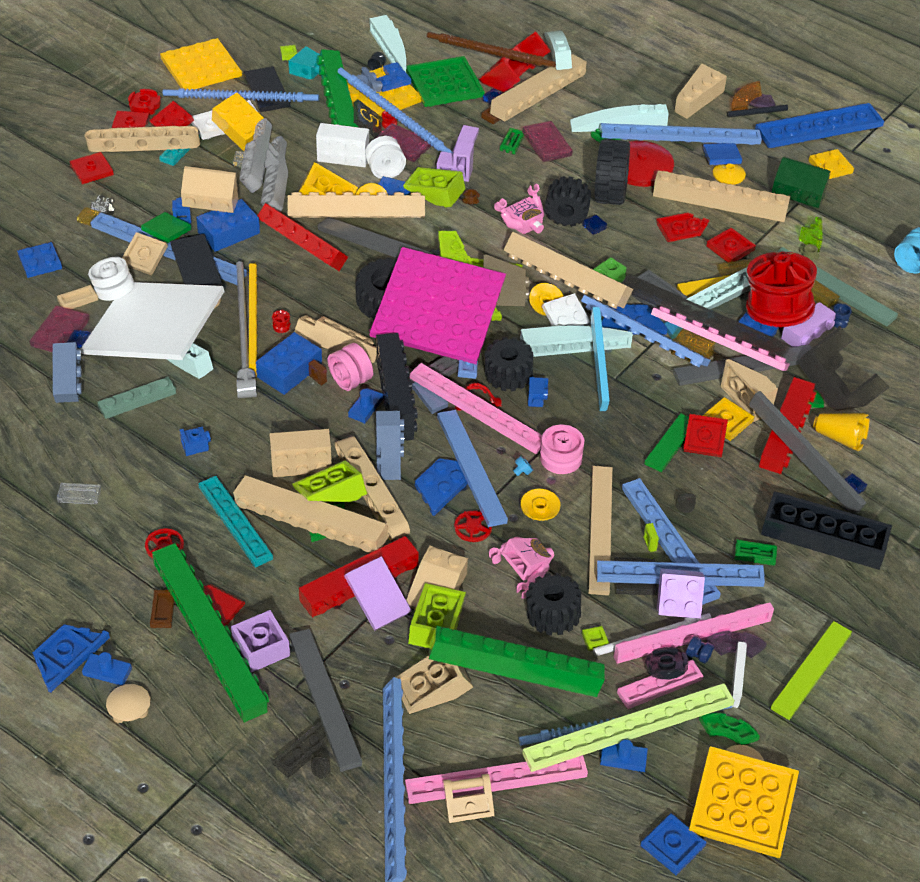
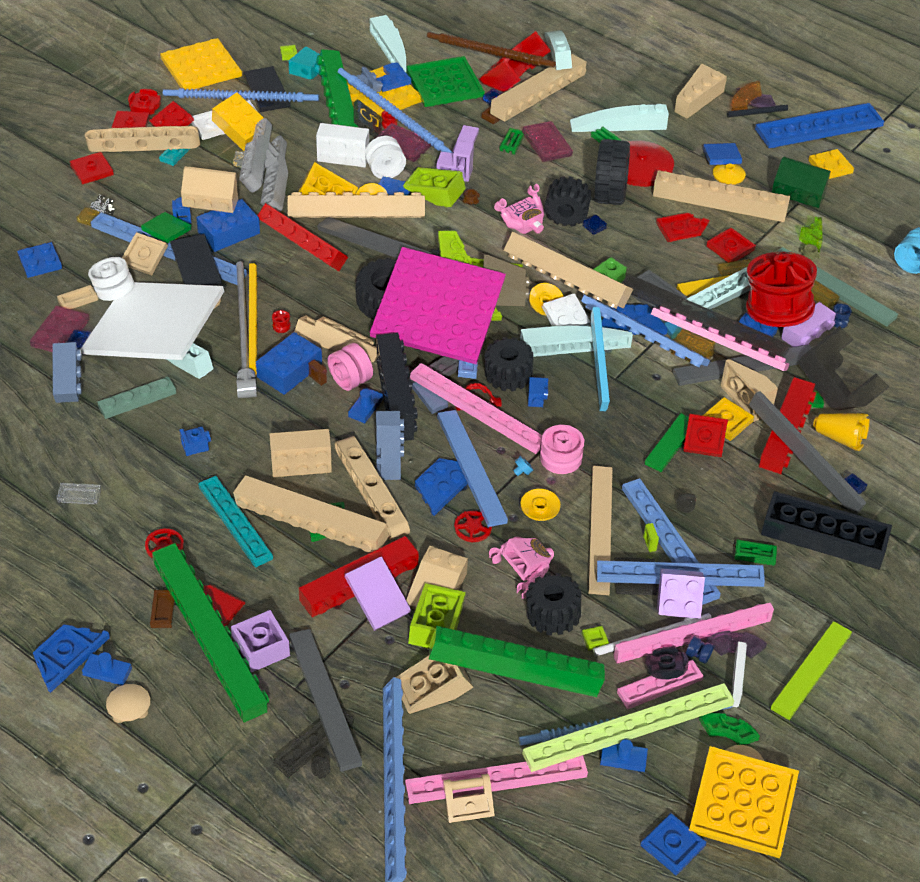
lime slope [292,460,367,502] -> none
black wheel [368,52,386,71] -> none
medium blue plate [600,123,762,145] -> none

